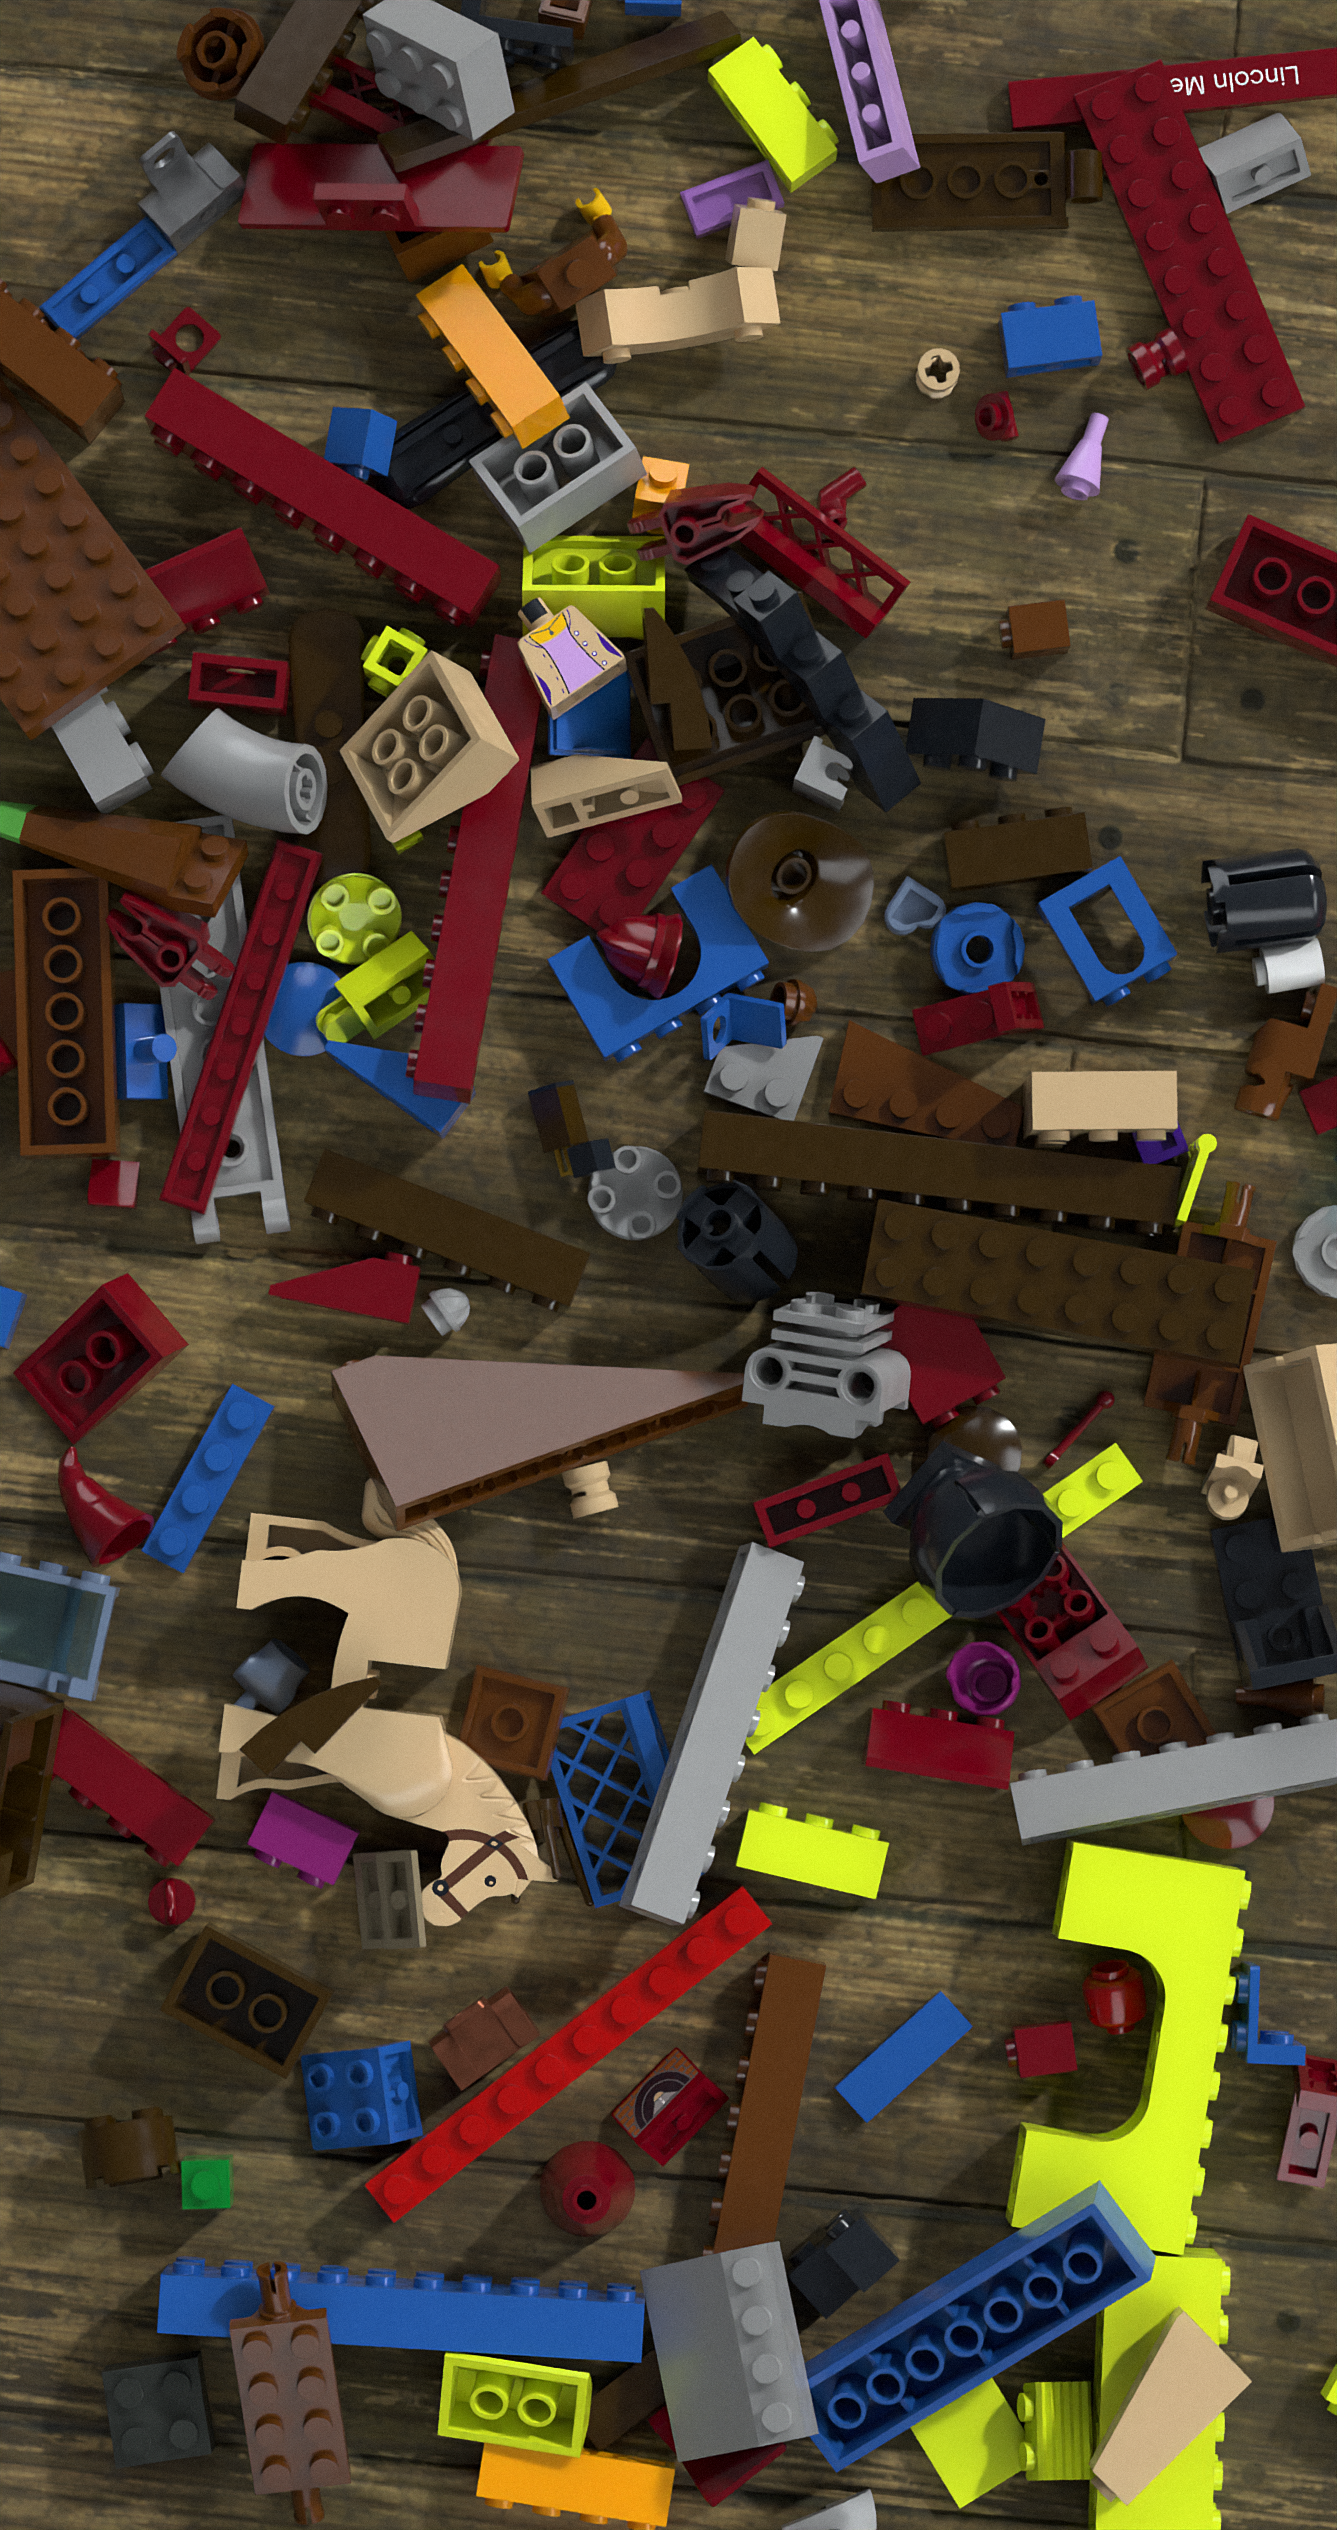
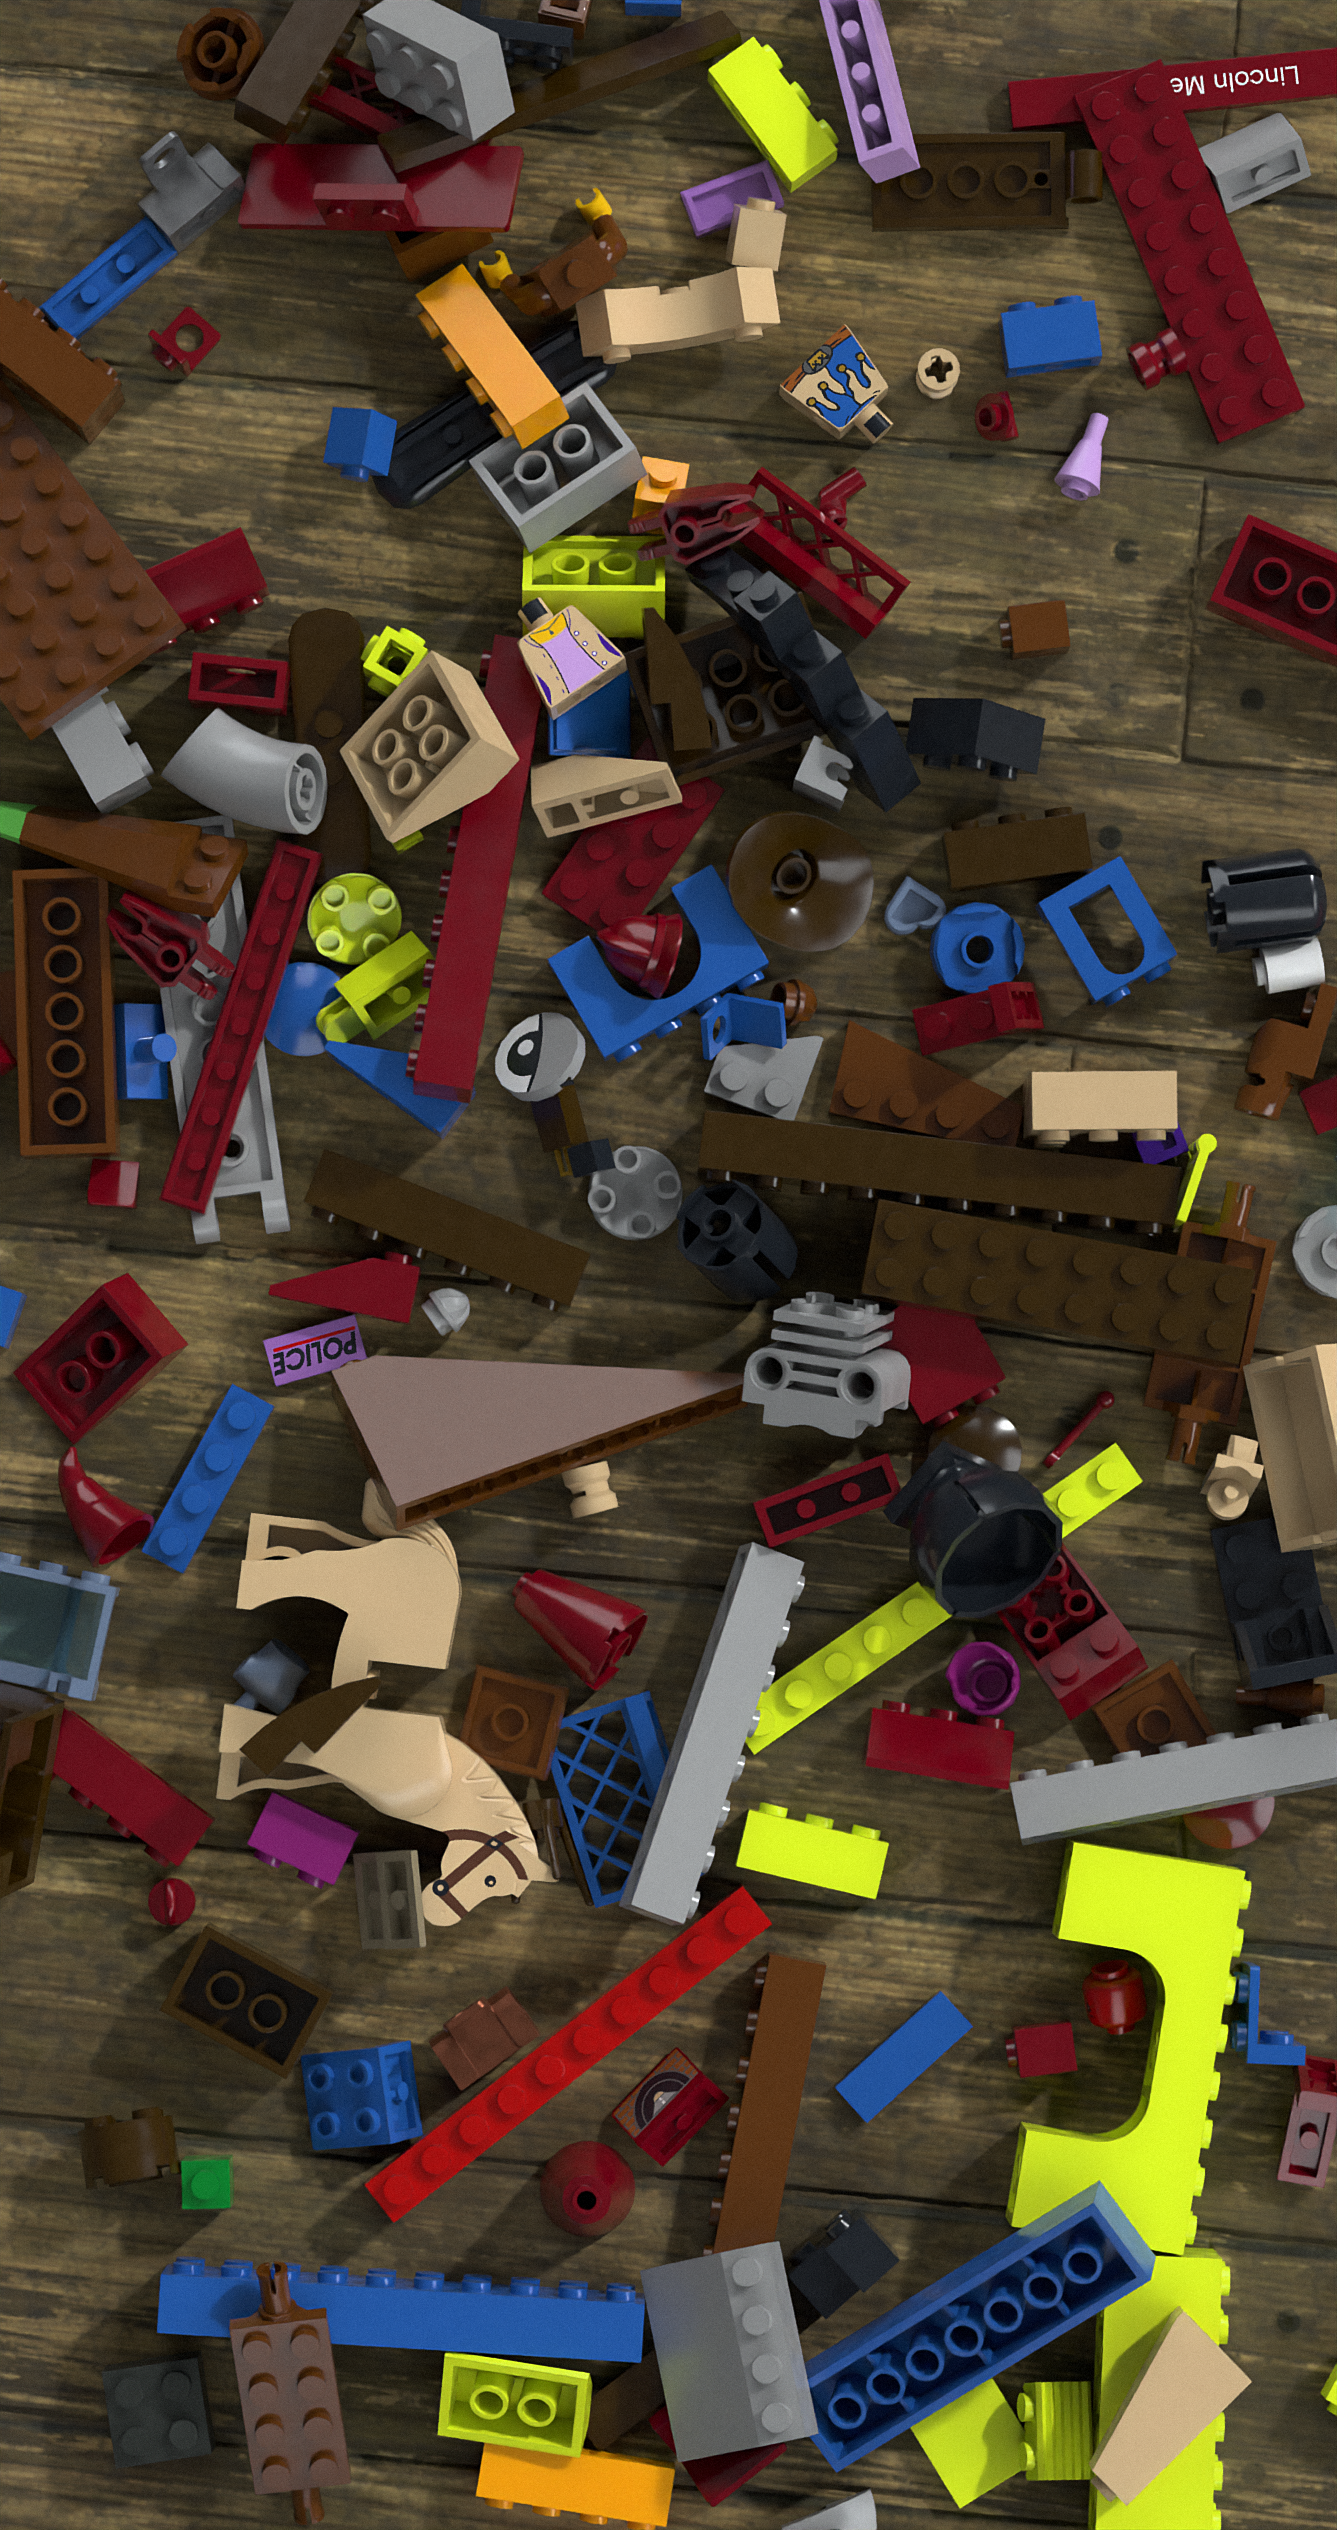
dark red brick [145,368,502,629] -> none
none -> medium lavender tile [263,1314,367,1387]
none -> tile [495,1012,586,1101]
none -> dark red cone [512,1569,648,1691]
none -> torso [779,324,893,444]

